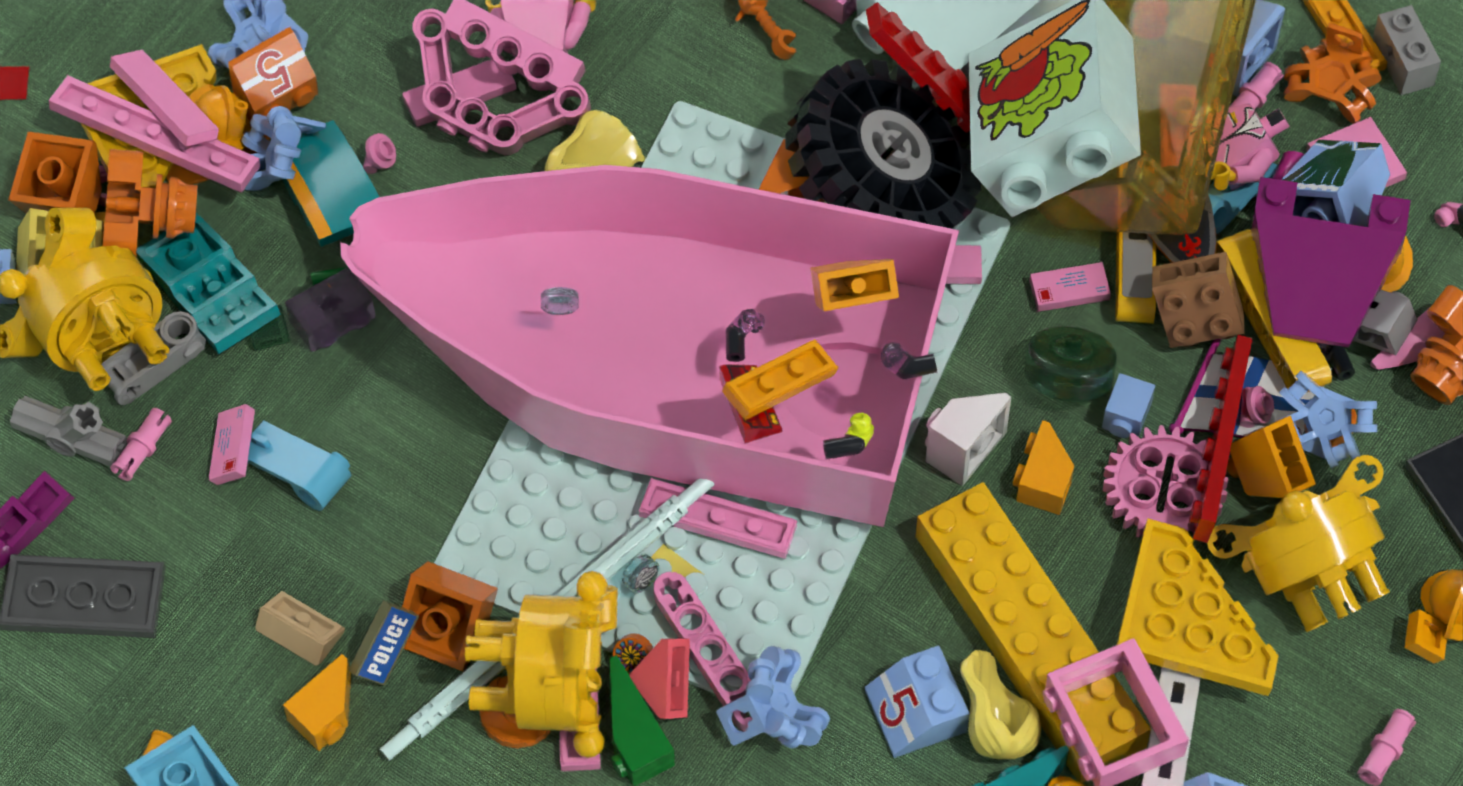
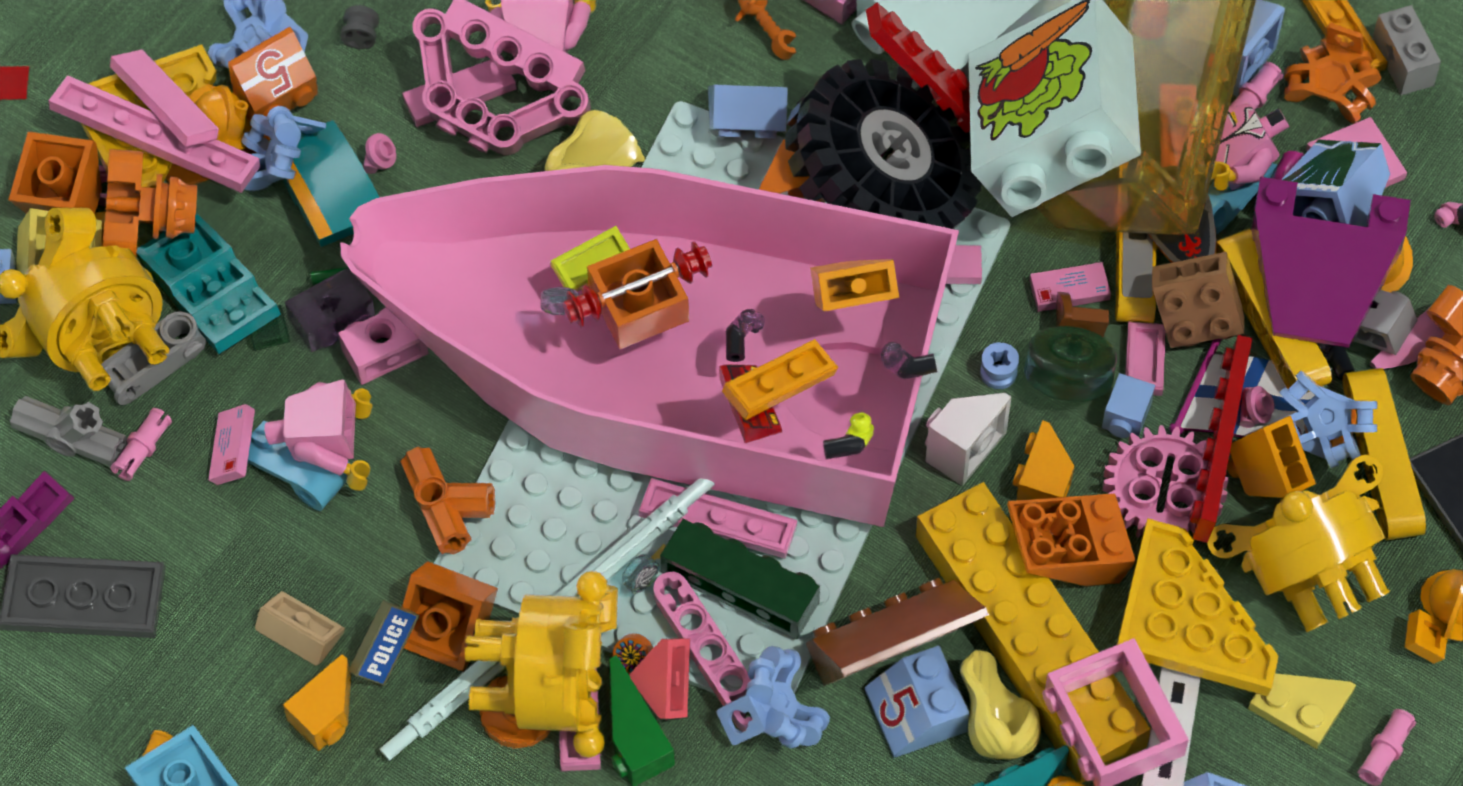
none -> bright pink torso [265,379,373,491]
none -> bright pink brick [338,307,429,385]
none -> dark grey wheel [340,5,379,49]
none -> orange piece [400,446,496,554]
none -> neon yellow tile [550,226,630,292]
none -> orange brick [563,239,712,349]
none -> dark green brick [660,519,820,640]
none -> light blue slope [708,85,788,138]
none -> dark orange slope [806,578,989,686]
none -> light blue wheel [980,342,1019,389]
none -> orange slope [1007,493,1136,586]
none -> dark orange tile [1056,292,1109,341]
none -> bright pink tile [1125,322,1165,396]
none -> light yellow wing [1248,673,1356,749]
none -> yellow beam [1343,368,1426,541]

